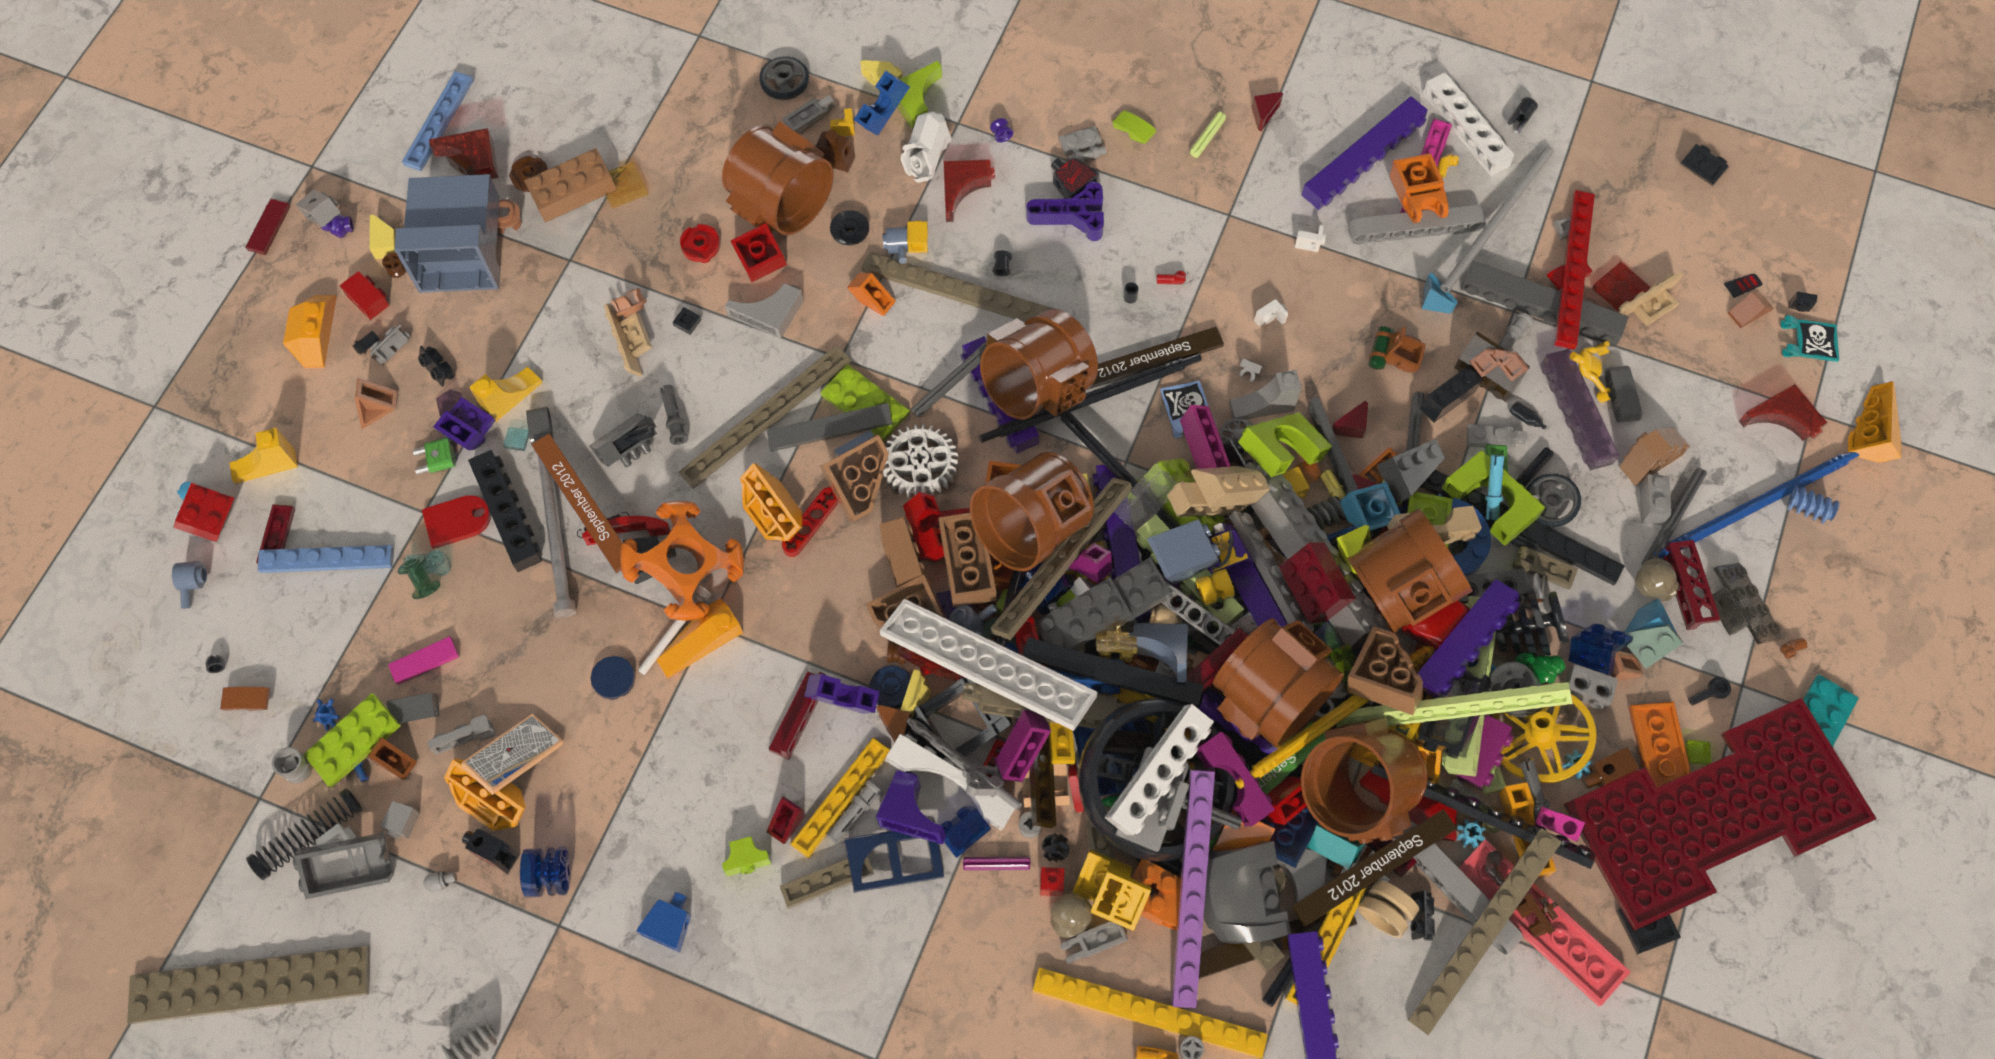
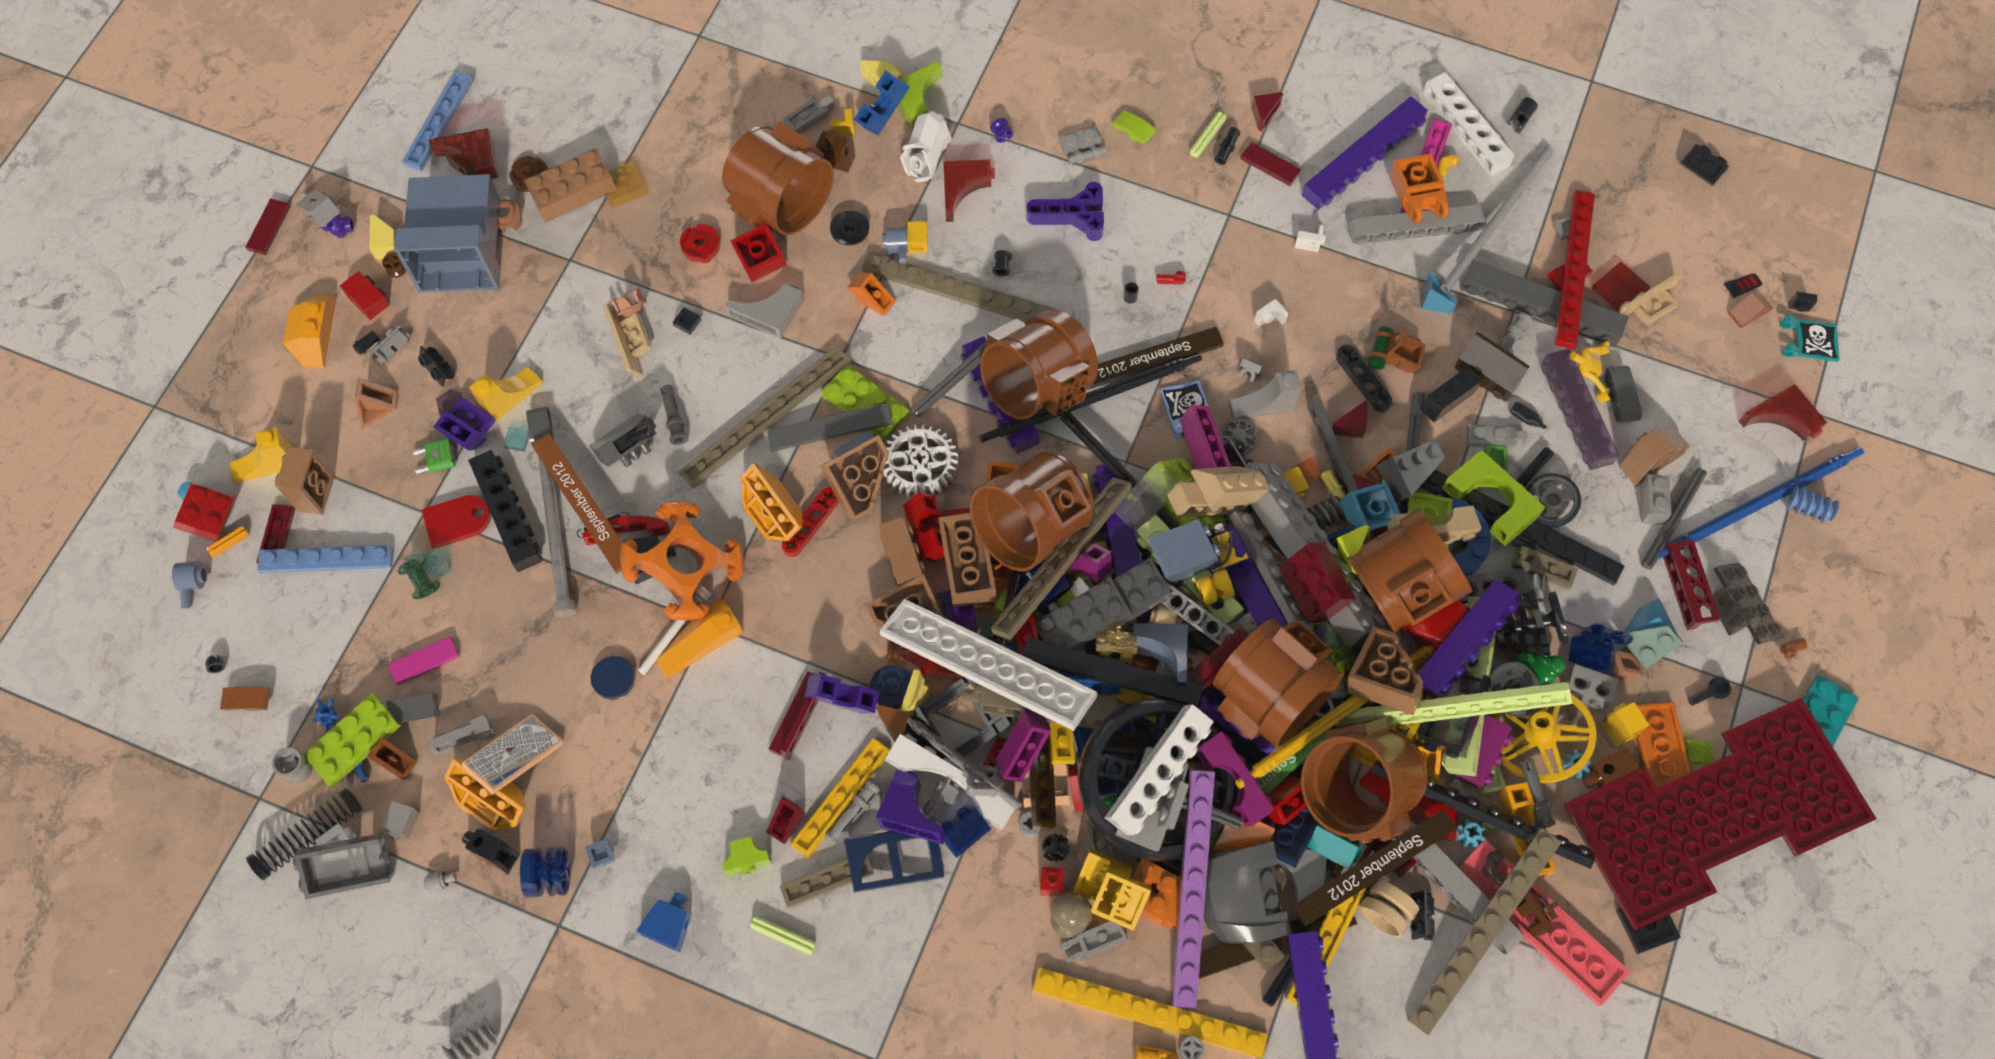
dark tan plate [127,946,369,1024] -> none
dark grey wheel [759,56,809,100] -> none
sand blue piece [949,604,998,635] -> none
magenta axle [963,857,1031,871] -> none
torso [1051,158,1099,199] -> none
lime arch [1238,412,1332,477] -> none
tile [1469,348,1530,382] -> none
medium azure pin [1485,455,1505,520] -> none
dark pink leg [1535,806,1585,842] -> none
dark tan hair [1635,558,1679,602] -> none
light orange wedge [1848,381,1901,463] -> none
none -> light orange axle [206,526,249,557]
none -> medium nougat brick [275,447,335,515]
none -> sand blue tile [585,838,615,870]
none -> yellowish green axle [750,916,816,954]
none -> light grey hinge [923,778,959,824]
none -> black pin [1214,127,1240,165]
none -> dark red tile [1240,142,1301,186]
none -> black beam [1336,345,1392,412]
none -> yellow brick [1601,702,1649,748]

